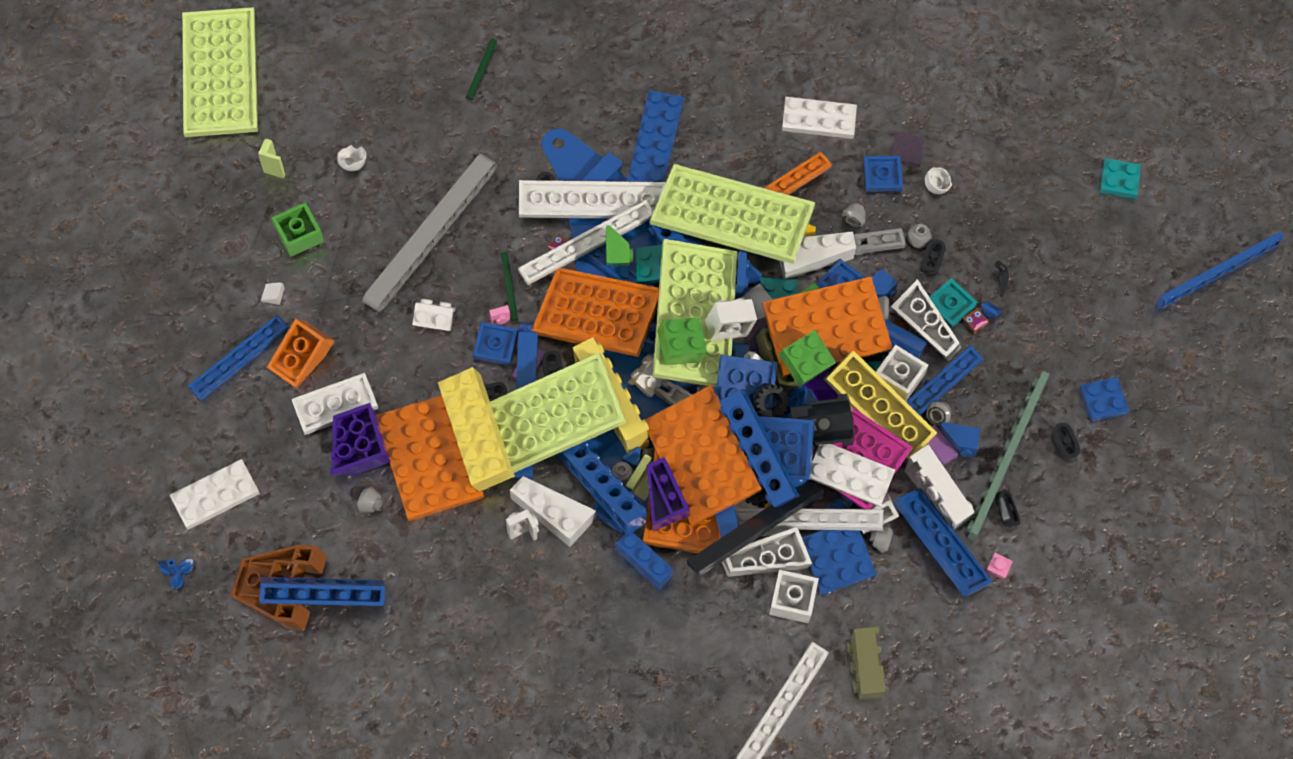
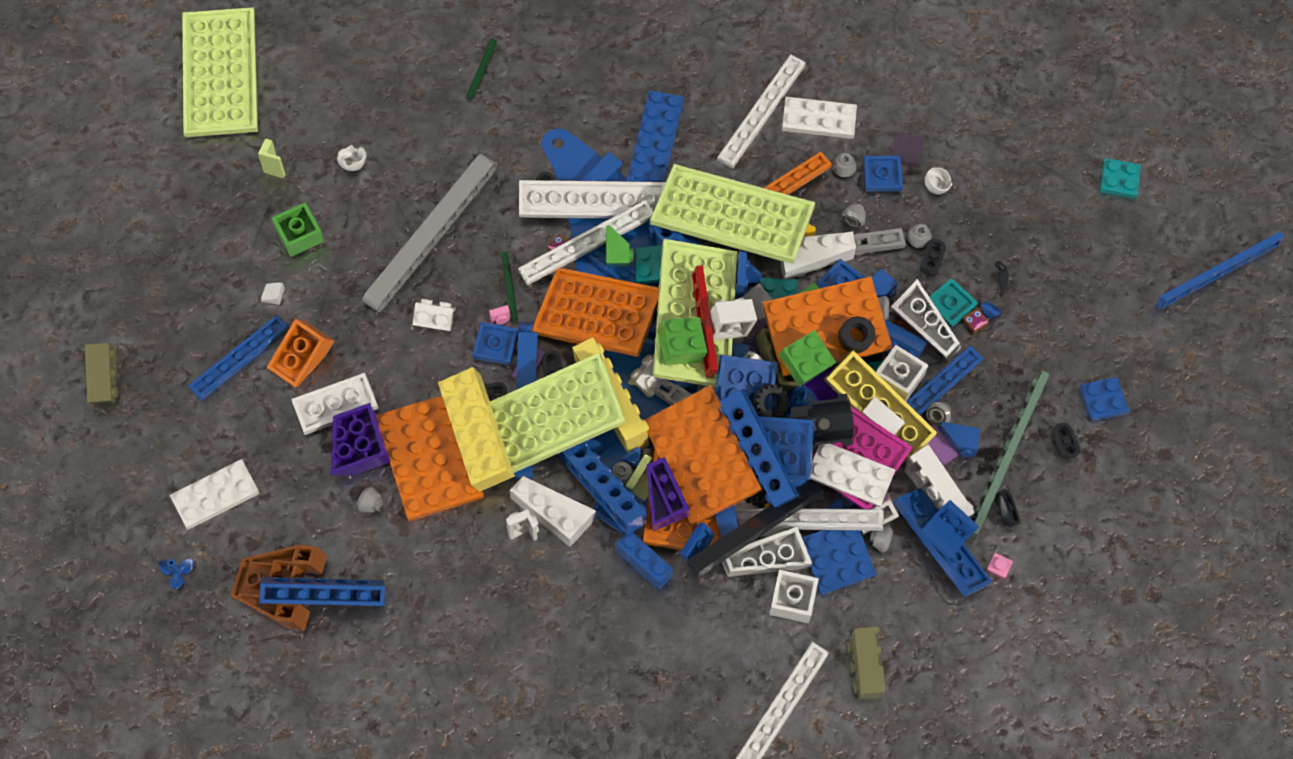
none -> olive wedge [85,343,118,404]
none -> blue plate [680,522,715,563]
none -> red tile [691,266,718,378]
none -> white tile [717,54,806,169]
none -> light grey cone [832,153,856,177]
none -> black tyre [838,316,876,353]
none -> white tile [862,397,905,435]
none -> blue bracket [921,500,979,559]

